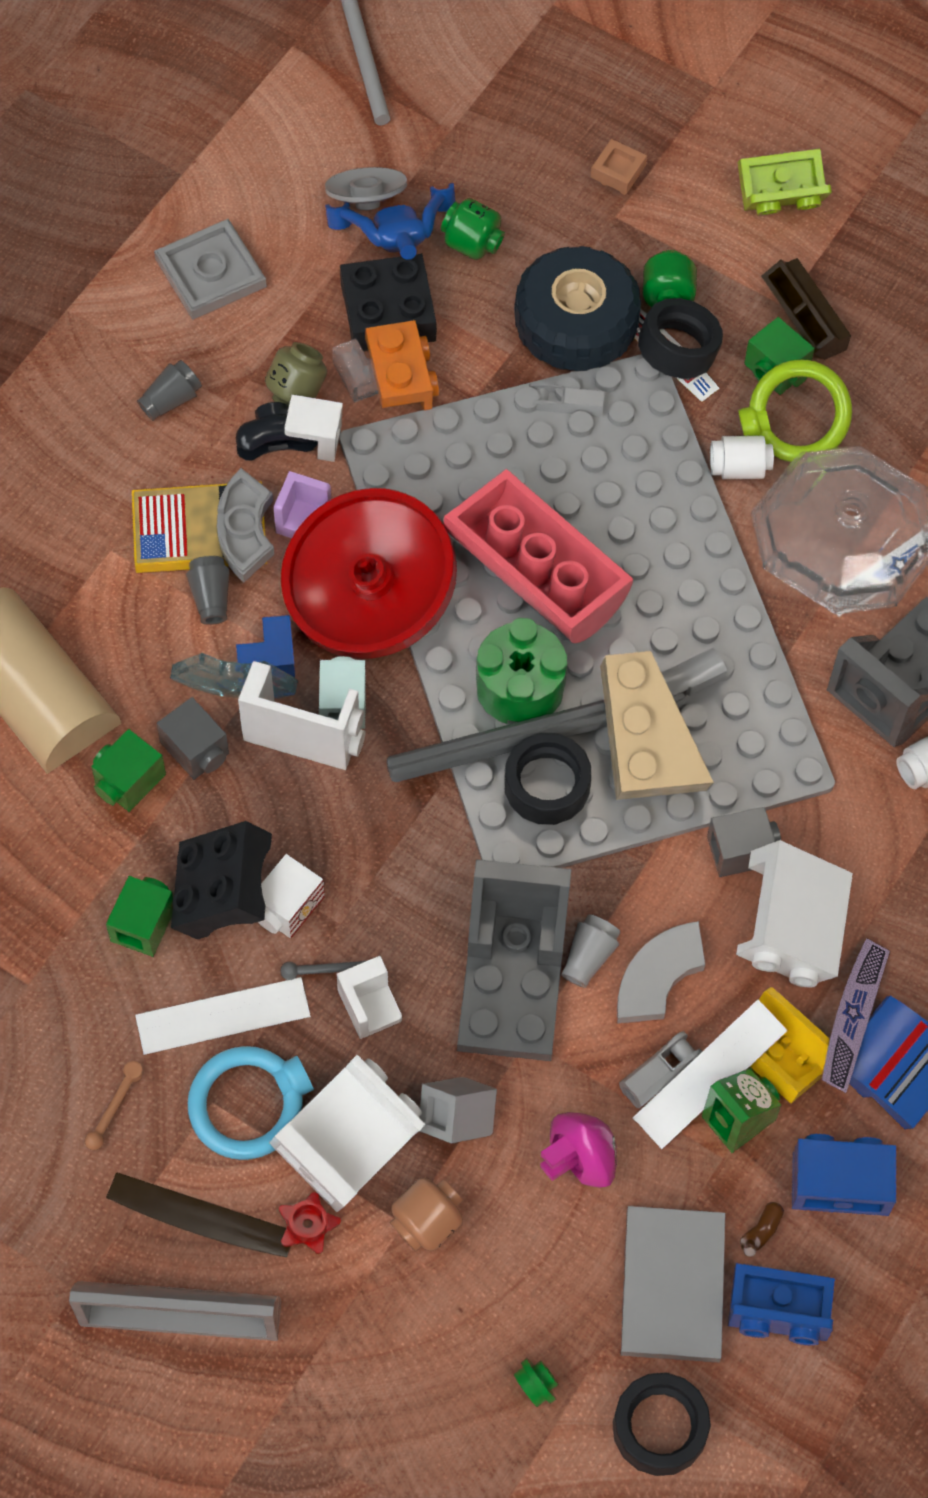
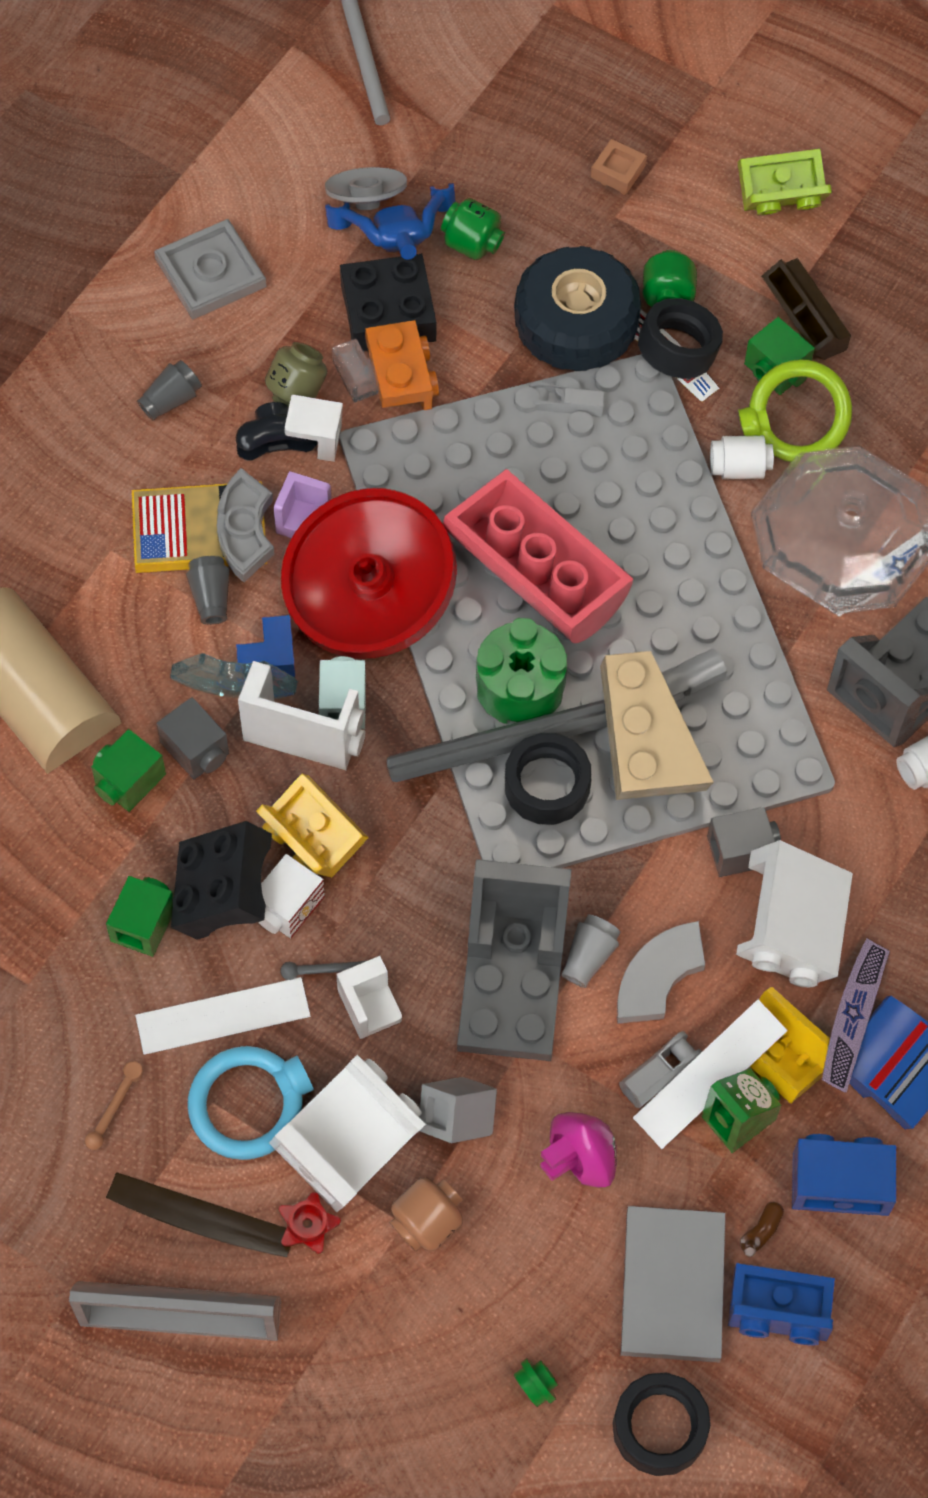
none -> yellow bracket [256,773,369,878]

